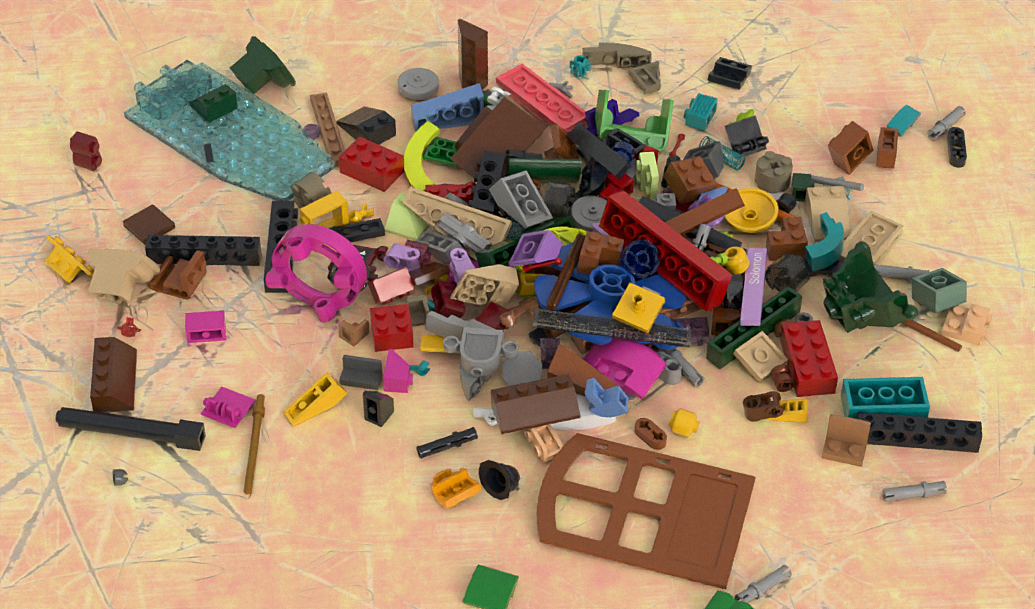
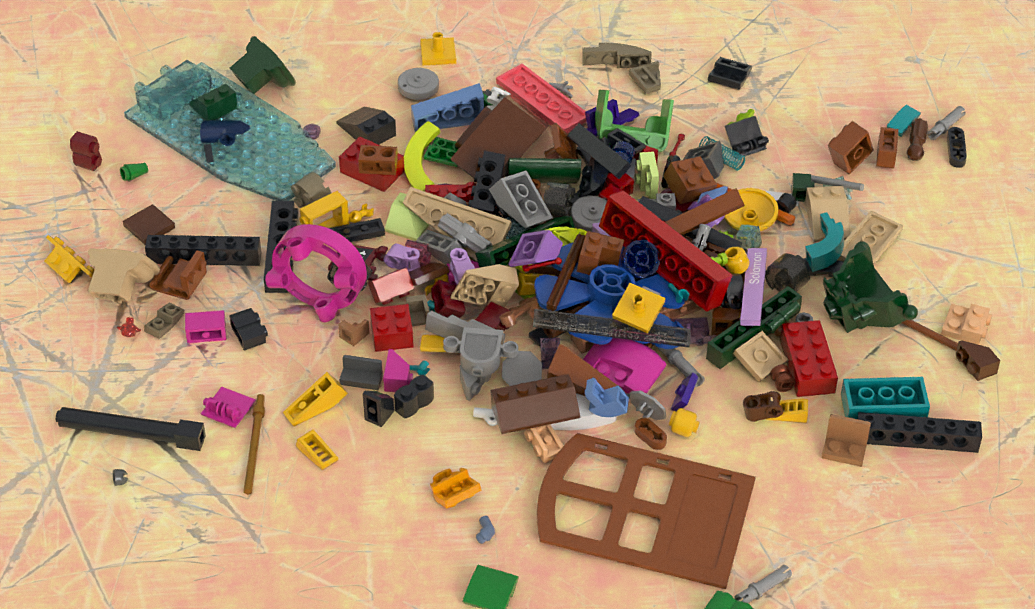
reddish brown slope [90,337,137,412] -> none
medium nougat tile [310,93,345,167] -> none
black pin [416,427,478,459] -> none
reddish brown slope [458,18,488,90] -> none
black piece [478,460,520,500] -> none
black pin [505,149,543,161] -> none
teal gear [570,55,591,77] -> none
light grey piece [656,350,682,385] -> none
teal brick [683,93,718,131] -> none
dark tan brick [755,151,793,193] -> none
dark orange brick [766,217,808,261] -> none
light grey pin [873,263,930,282] -> none
light grey pin [882,481,947,502] -> none
sand green brick [912,268,967,313] -> none
none -> green cone [120,163,148,181]
none -> dark tan slope [144,302,185,339]
none -> dark blue panel [200,120,251,146]
none -> black brick [229,308,268,350]
none -> yellow slope [296,429,339,470]
none -> dark orange brick [358,145,398,175]
none -> black brick [394,375,434,419]
none -> yellow tile [420,32,456,66]
none -> sand blue arm [476,515,495,544]
none -> light grey piece [630,390,666,420]
none -> teal hand [668,283,689,303]
none -> dark purple plate [671,373,698,412]
none -> clear light blue bracket [736,224,762,248]
none -> dark green pin [764,299,801,333]
none -> reddish brown piece [907,118,928,161]
none -> reddish brown slope [956,340,1001,381]

